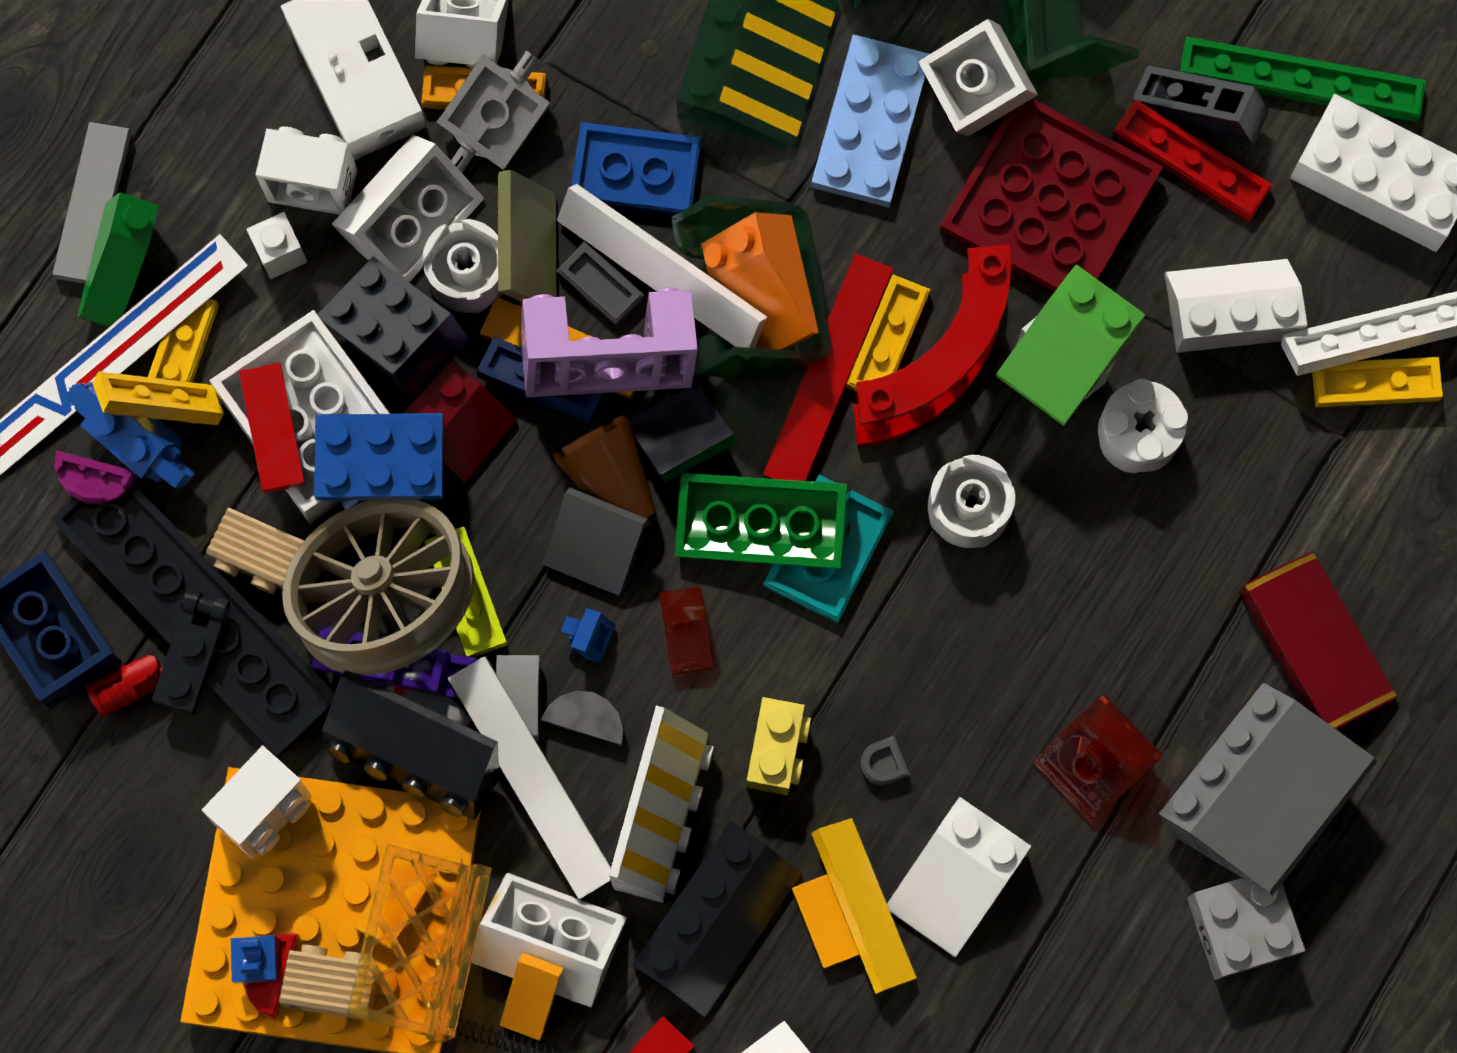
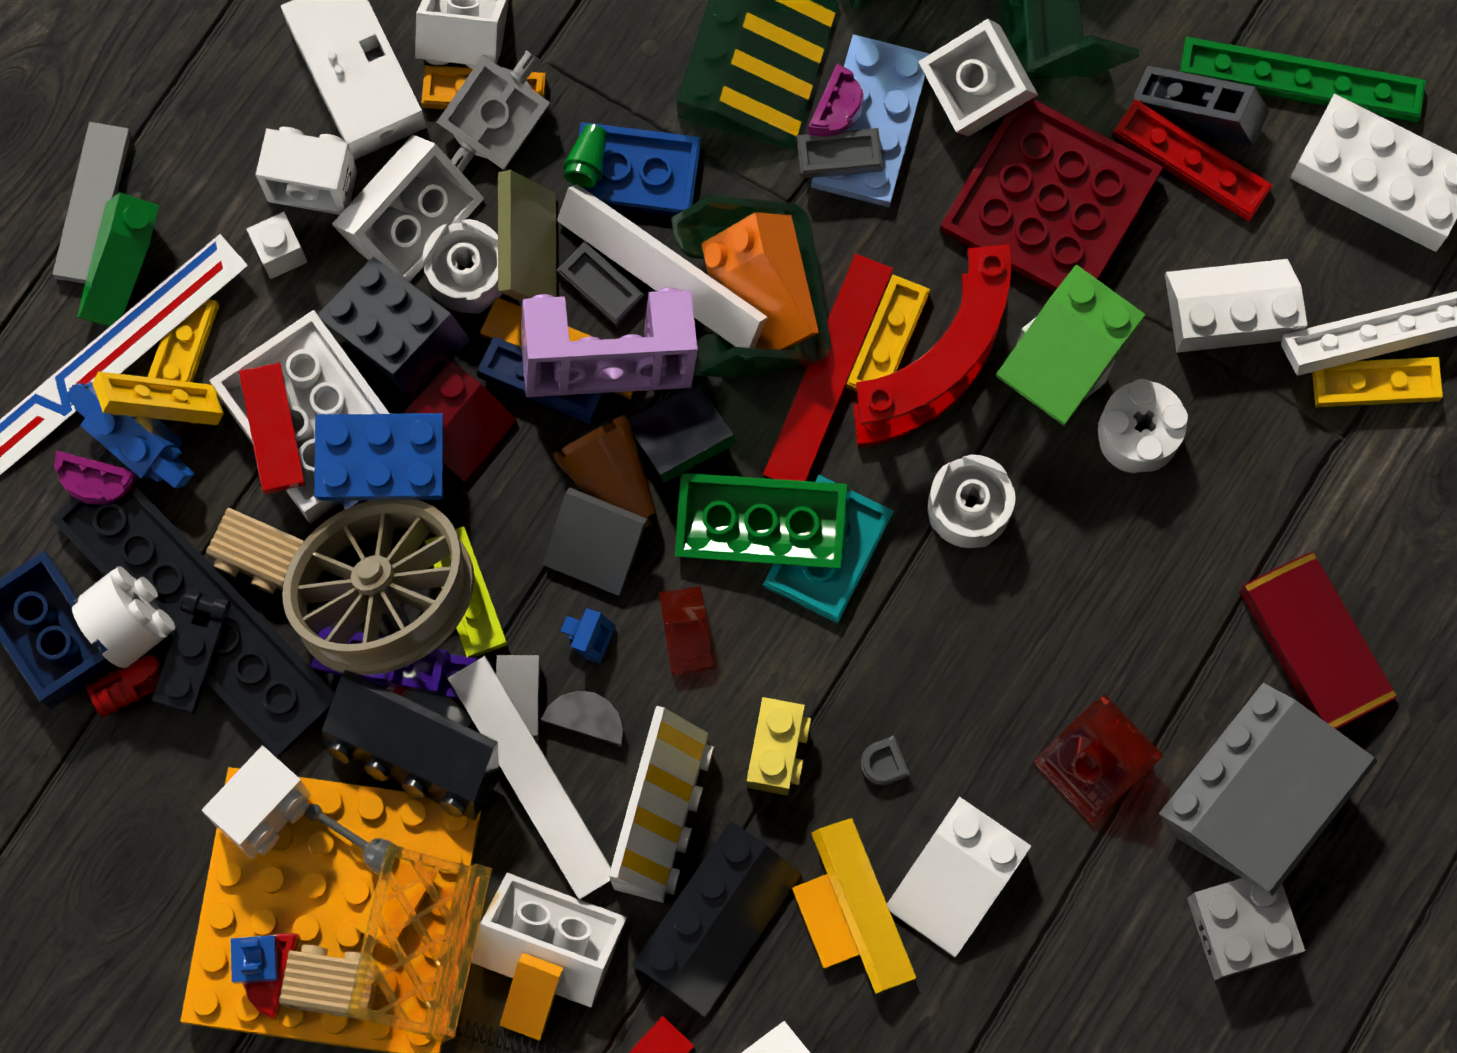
none -> white brick [72,566,175,668]
none -> dark grey hinge [305,804,401,877]
none -> green cone [563,124,608,188]
none -> dark grey tile [797,128,883,179]
none -> magenta tile [808,64,864,137]

